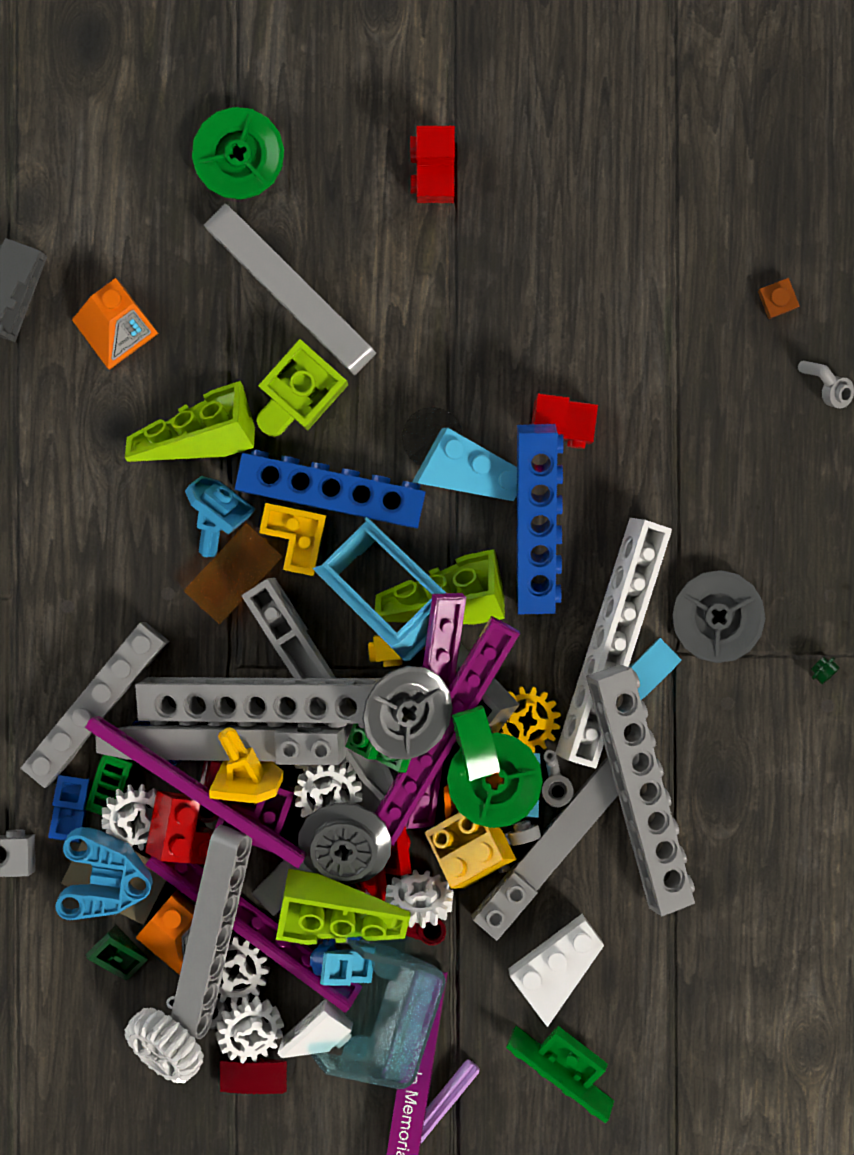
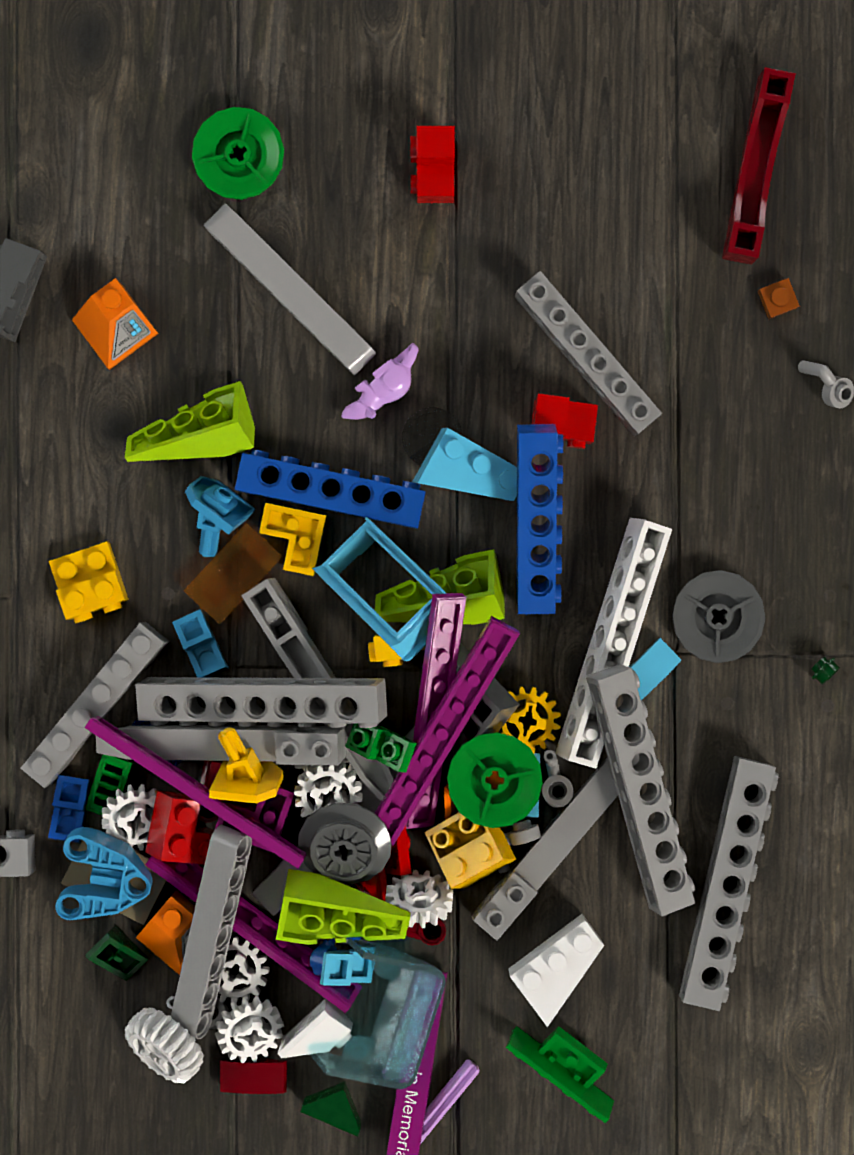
lime brick [257,339,349,437] -> none
dark grey piece [362,666,453,760] -> none
green slope [452,706,500,781] -> none
none -> yellow plate [49,541,129,624]
none -> dark azure slope [172,609,229,678]
none -> dark green slope [300,1081,361,1137]
none -> lavender animal [341,343,419,420]
none -> light grey brick [515,271,662,437]
none -> light grey brick [679,756,779,1011]
none -> dark red arch [722,67,796,265]

